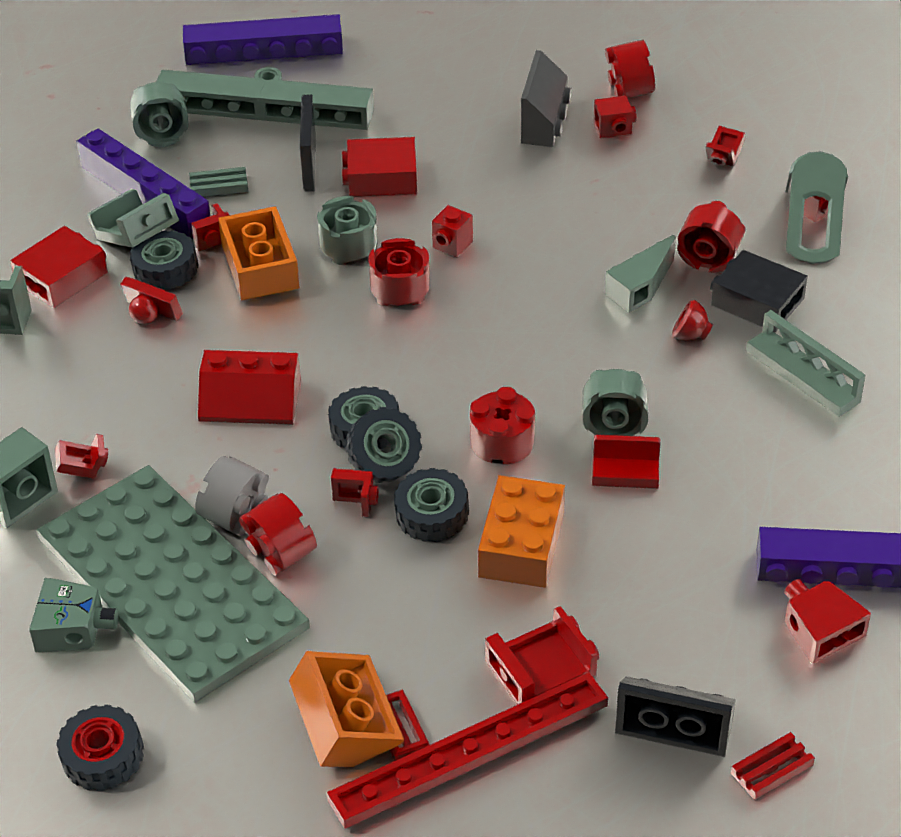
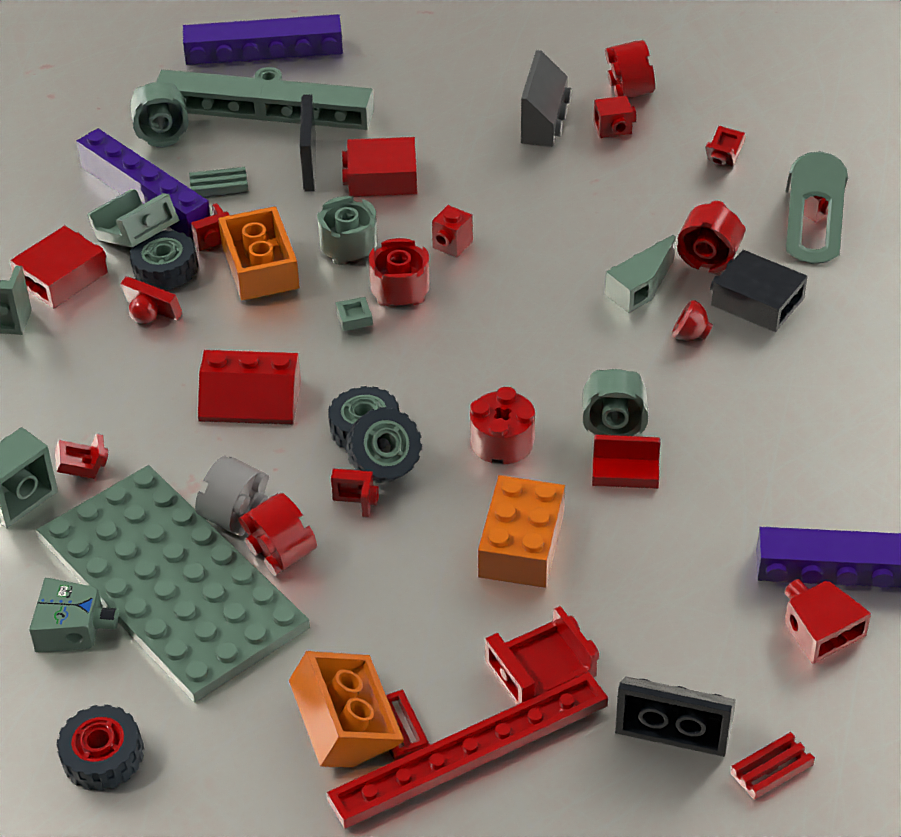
black wheel [394,468,469,542] -> none
sand green fence [746,310,866,417] -> none
none -> sand green plate [336,297,373,331]

